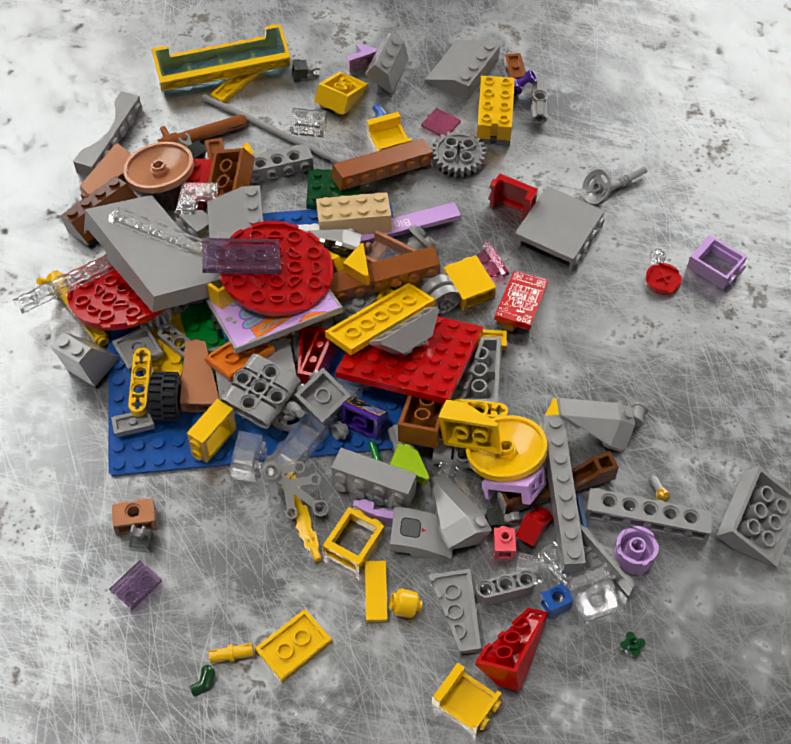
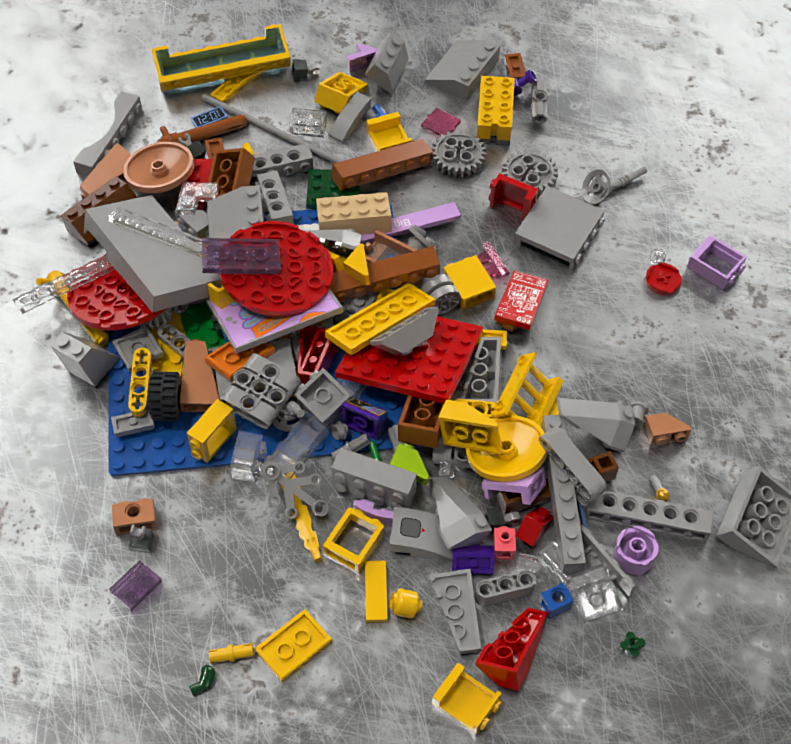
none -> tile [190,106,228,128]
none -> light grey brick [255,171,294,224]
none -> light grey slope [329,92,371,143]
none -> light grey axle [331,434,370,460]
none -> dark purple panel [452,545,495,574]
none -> yellow fence [491,352,564,427]
none -> light grey gear [502,149,558,196]
none -> light grey beam [539,426,607,507]
none -> nougat slope [643,413,691,446]

